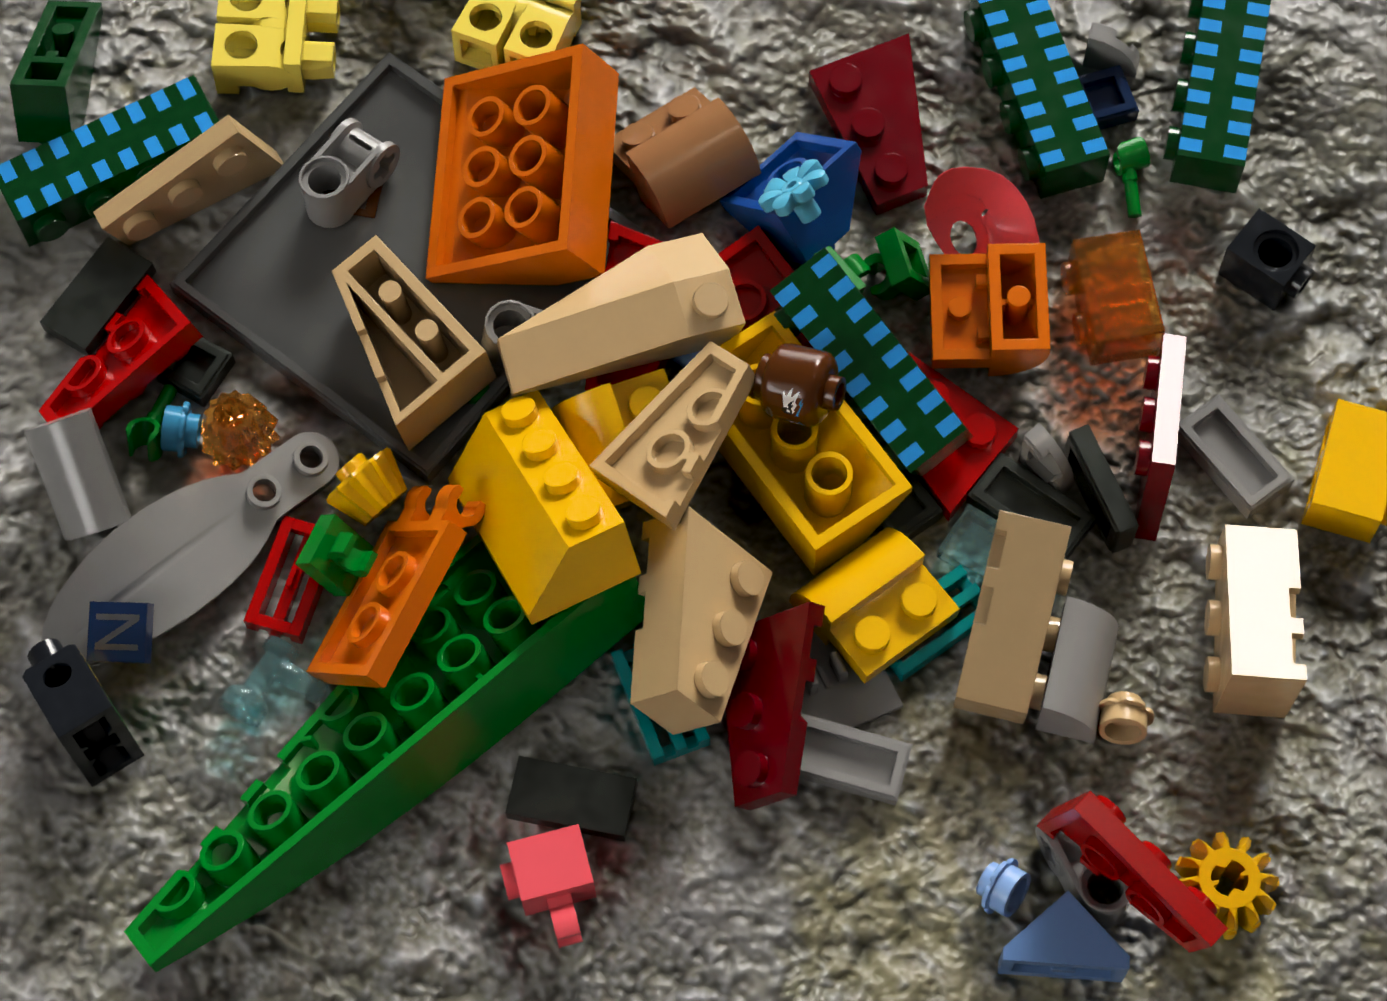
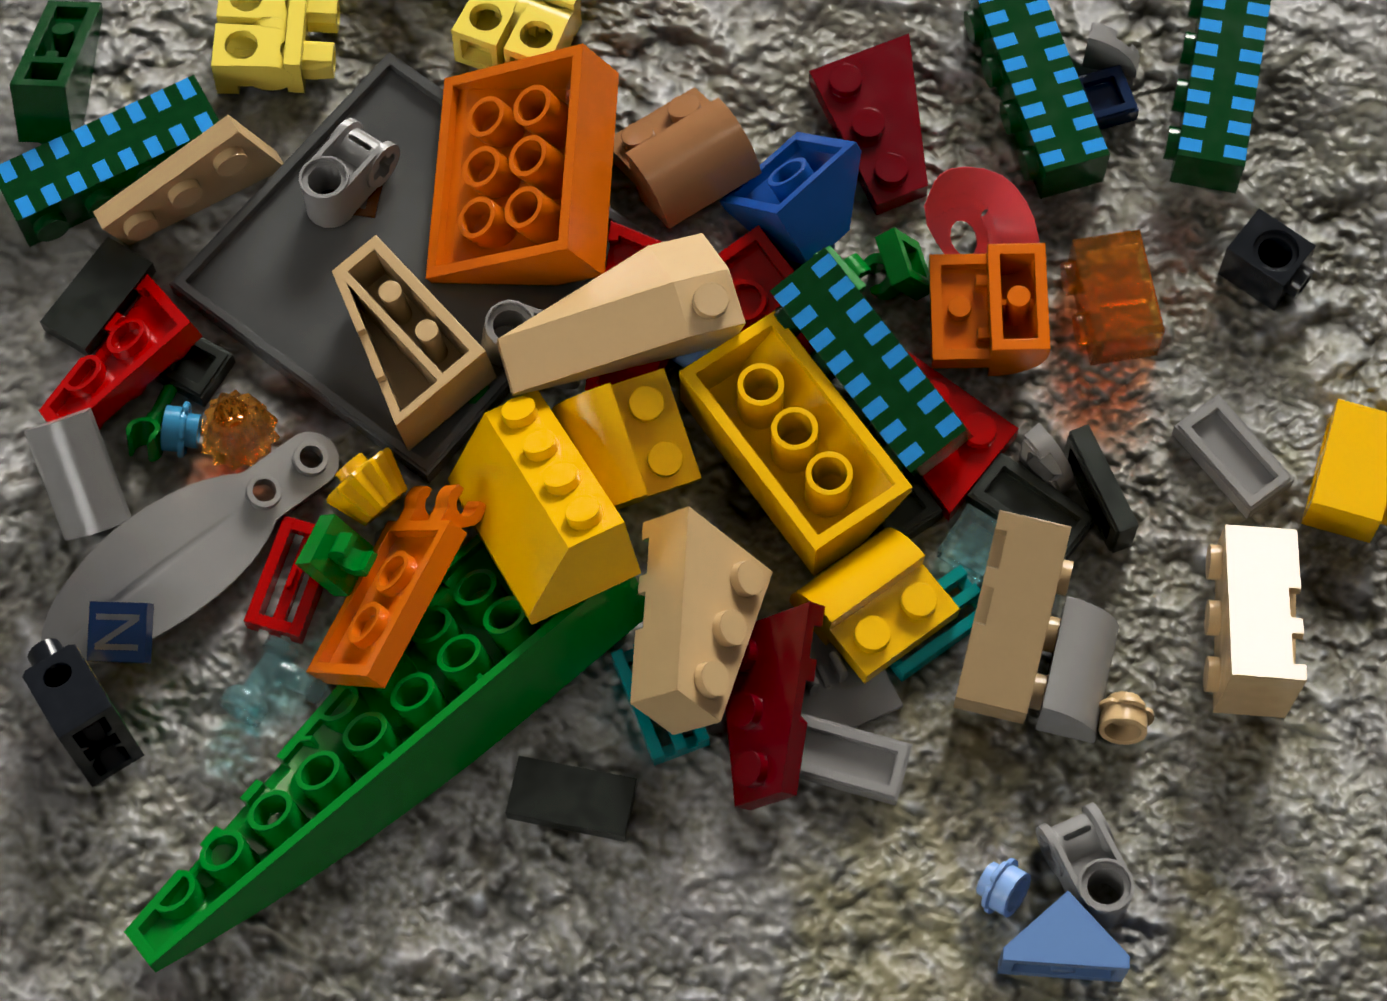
coral brick [500,824,597,948] -> none
tan wing [589,341,755,531] -> none
reddish brown head [753,343,846,427] -> none
medium azure plant [758,159,829,224] -> none
red wing [1037,790,1228,953] -> none
green hand [1112,137,1151,218] -> none
dark red wing [1134,333,1187,541] -> none
yellow gear [1174,832,1279,940] -> none

